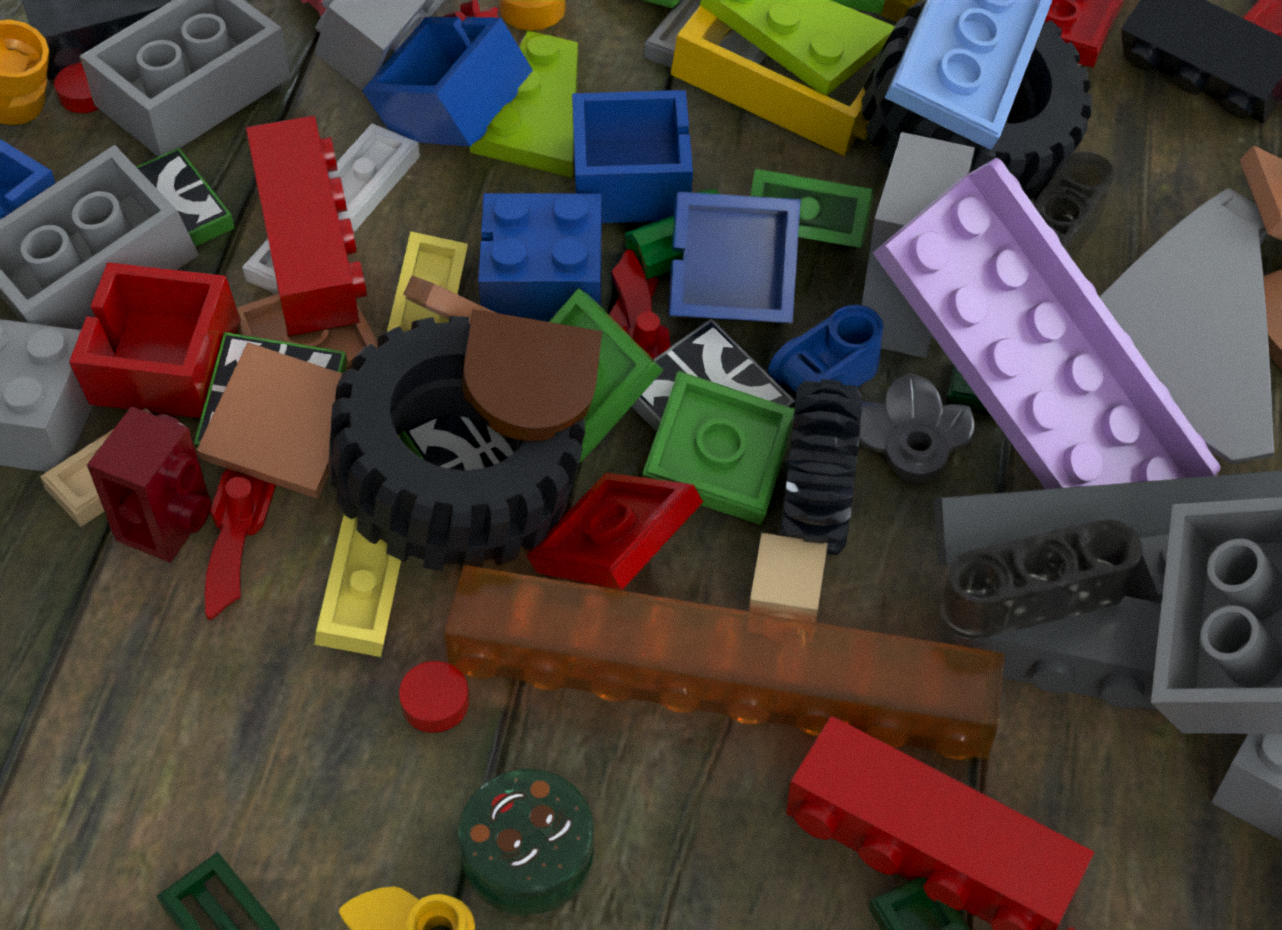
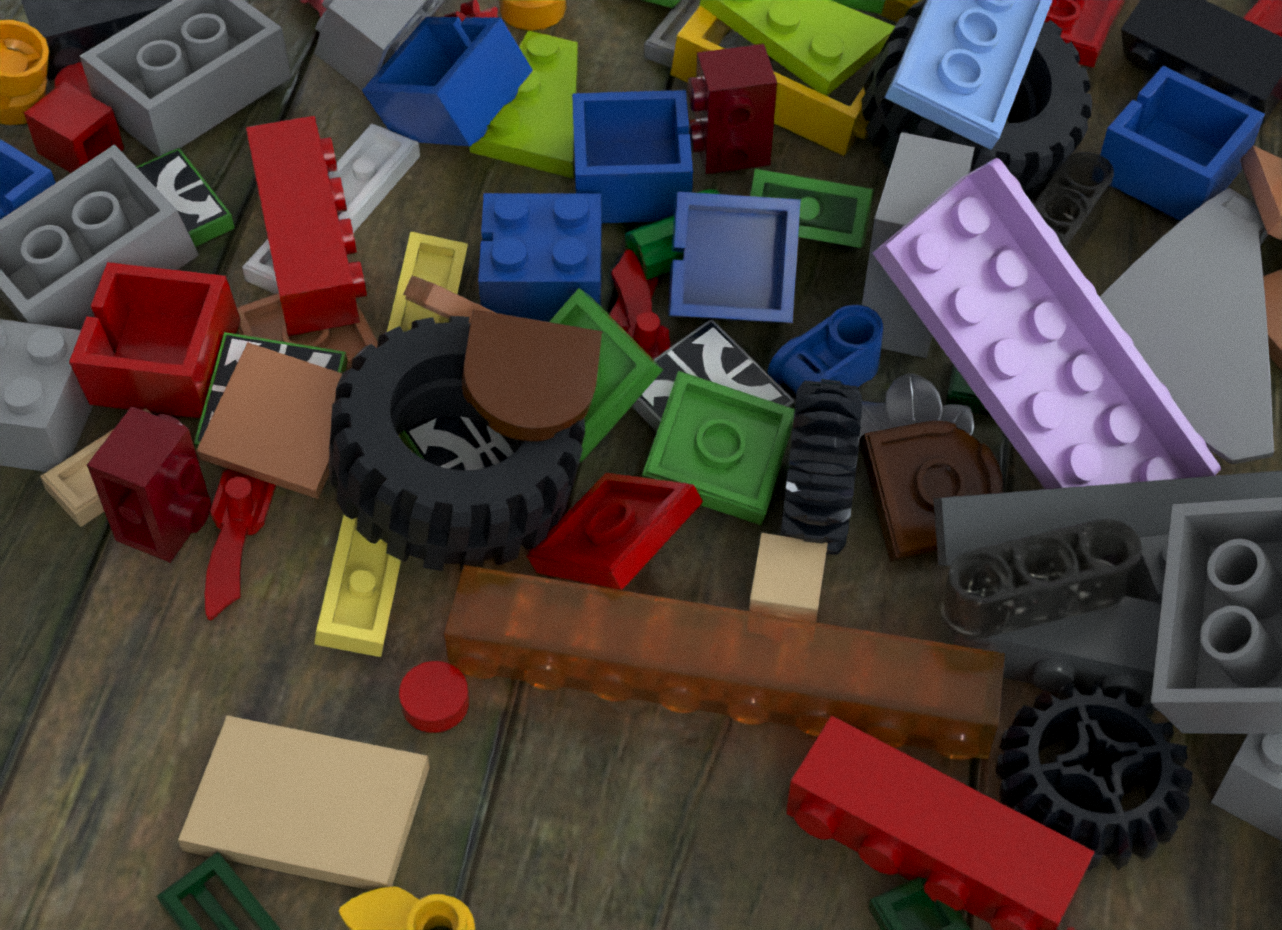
clear green head [458,769,595,915] -> none
none -> red brick [24,81,124,173]
none -> tan tile [178,716,430,891]
none -> dark red brick [688,44,777,174]
none -> reddish brown tile [859,421,1003,562]
none -> black gear [995,681,1193,871]
none -> blue piece [1094,66,1265,221]

